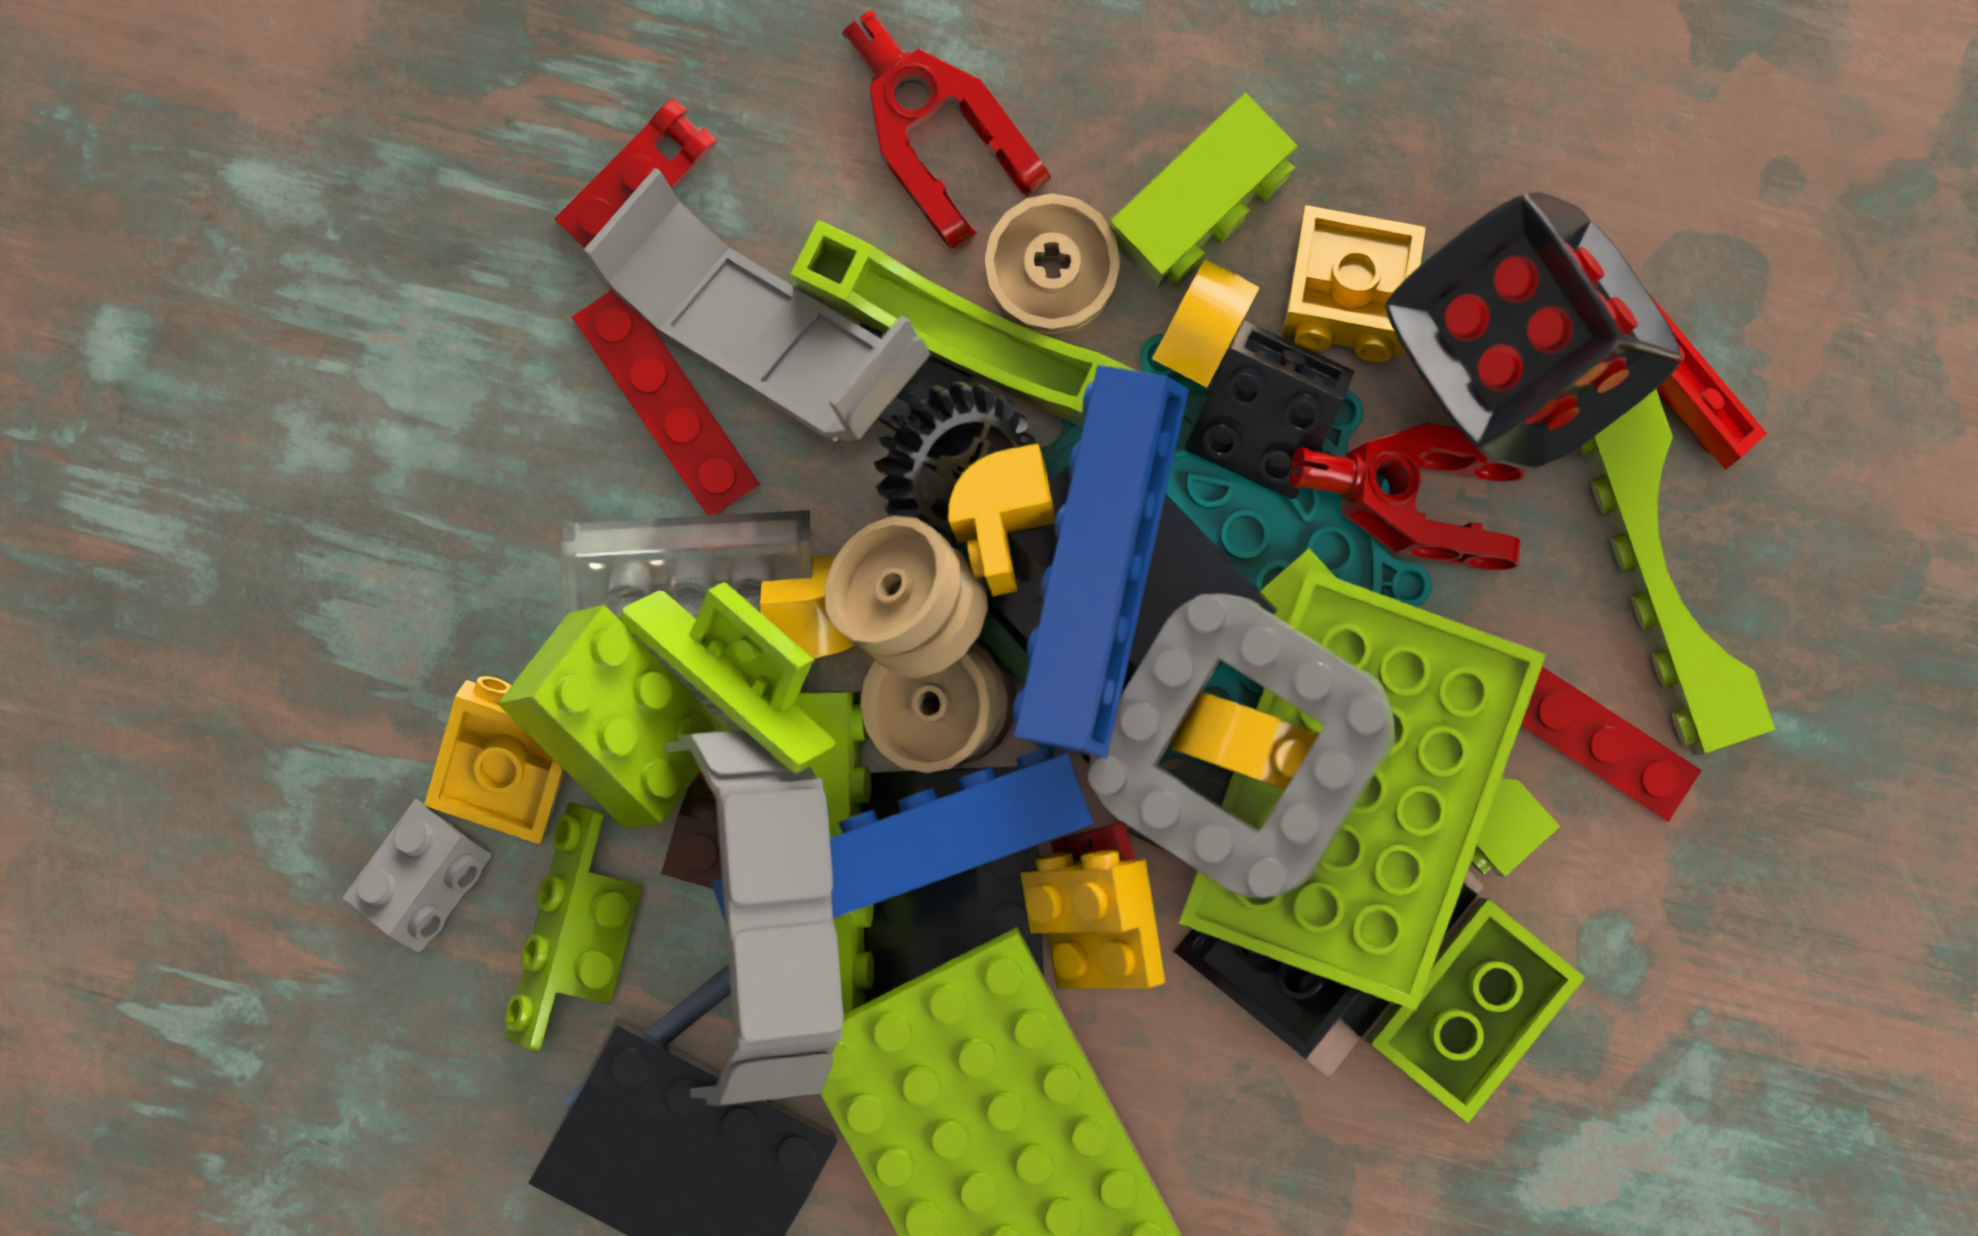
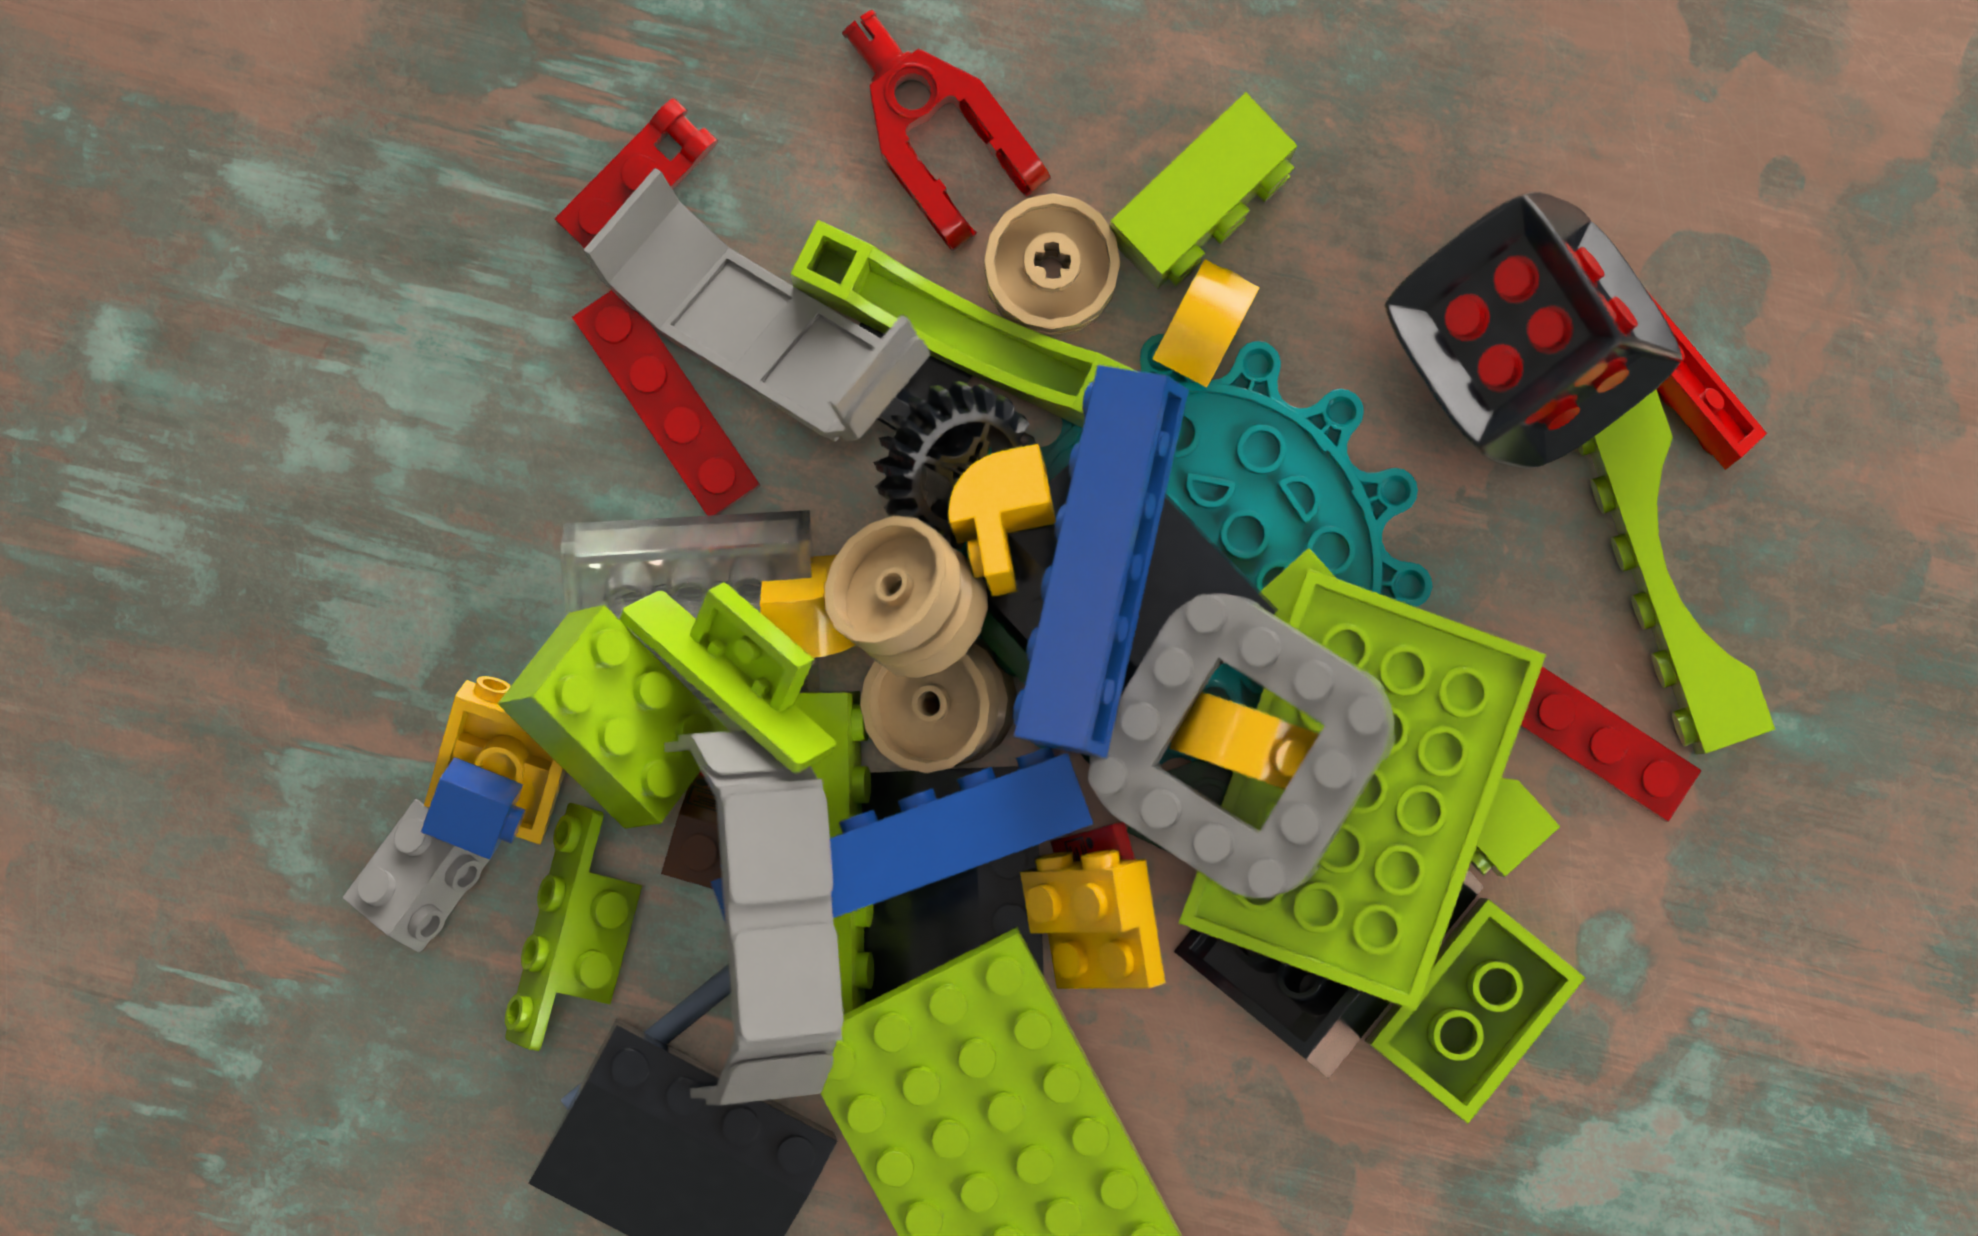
black bracket [1185,320,1355,499] -> none
yellow plate [1282,205,1426,362] -> none
red piece [1289,423,1526,571] -> none
none -> blue brick [421,757,526,860]

